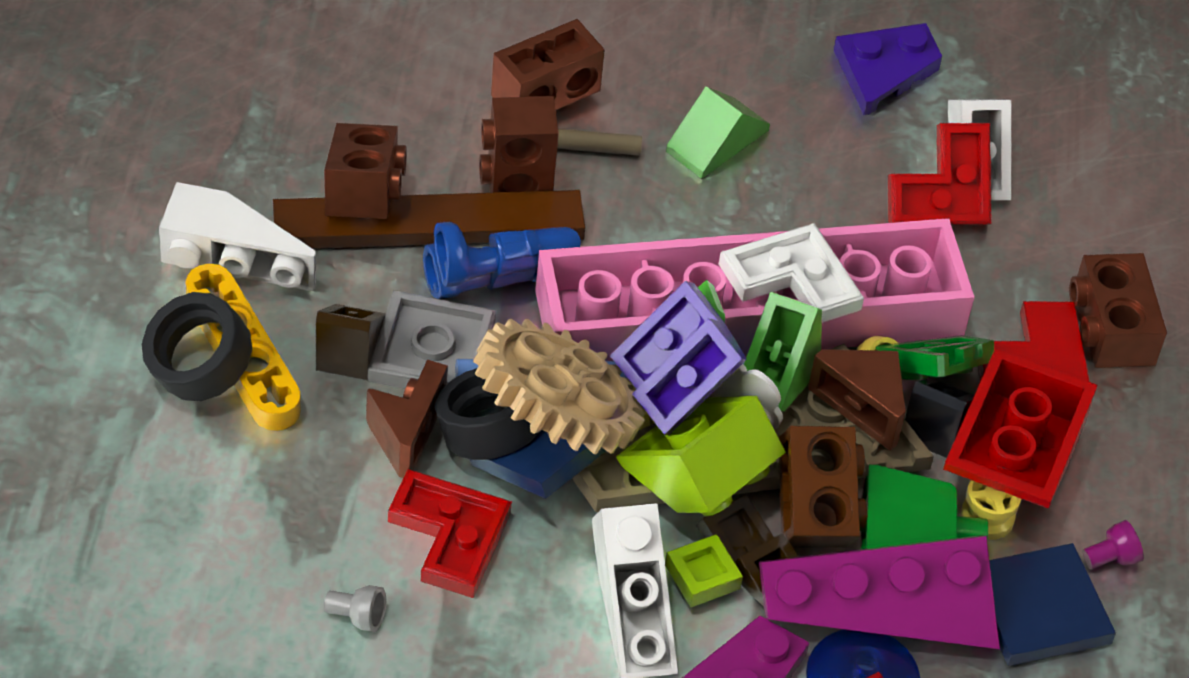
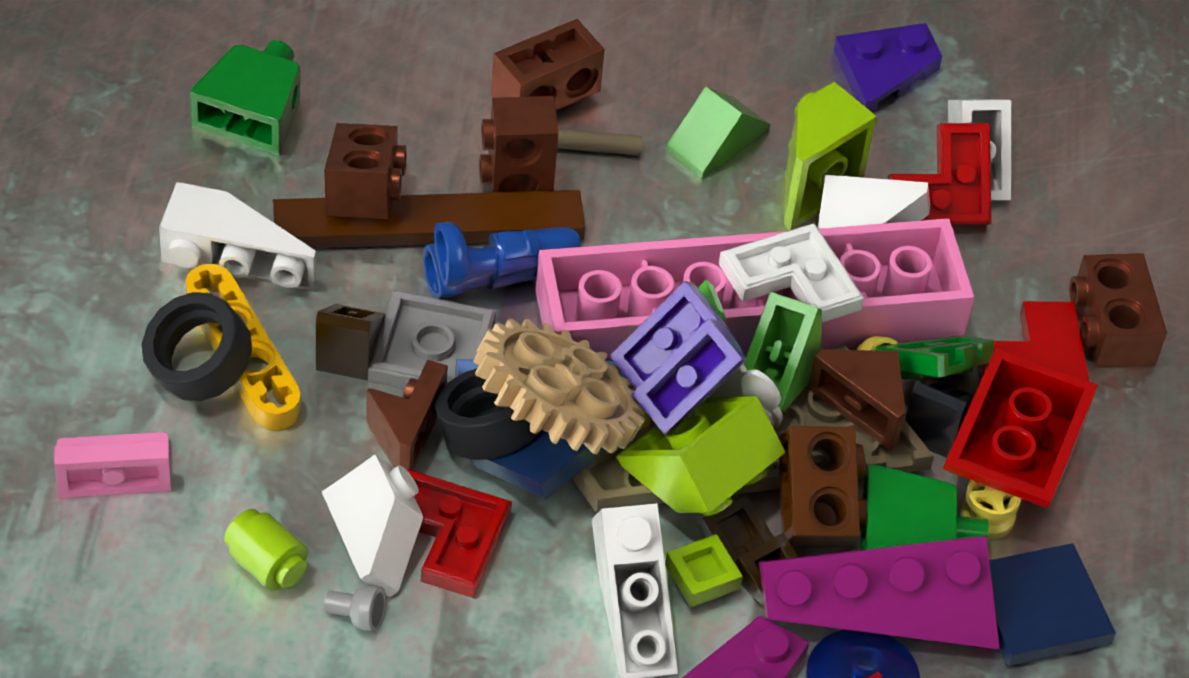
magenta piece [1082,520,1144,570] -> none
none -> bright pink panel [54,432,171,498]
none -> green torso [190,40,300,155]
none -> lime brick [224,509,308,591]
none -> white slope [322,454,423,598]
none -> lime slope [783,81,877,230]
none -> white slope [818,175,930,229]

